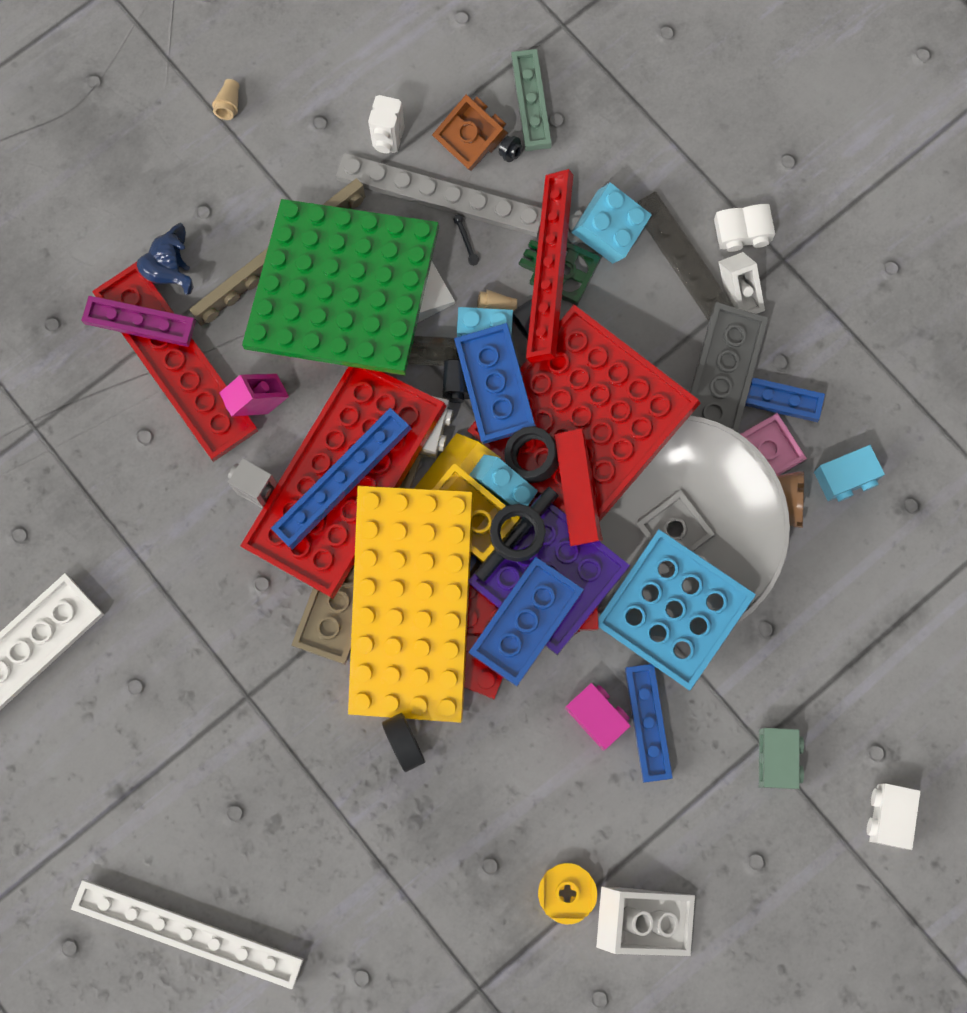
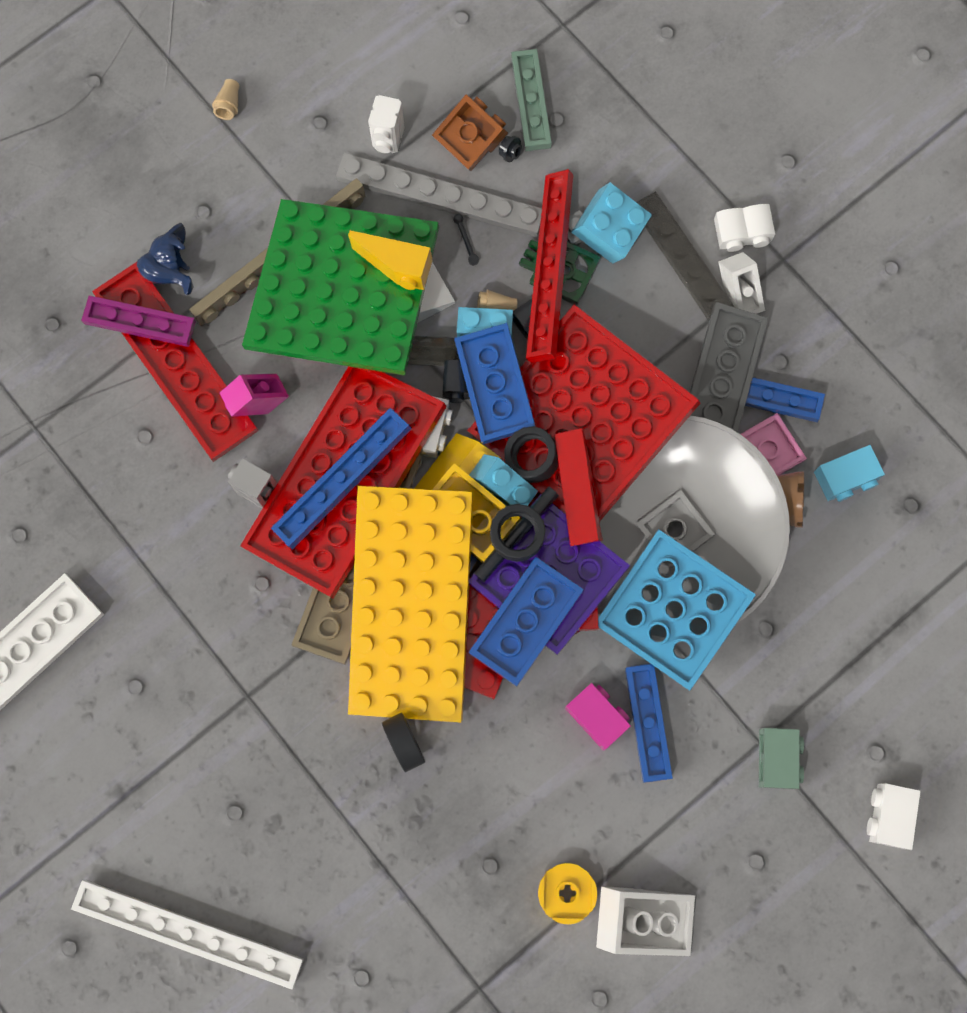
none -> yellow slope [348,230,433,290]

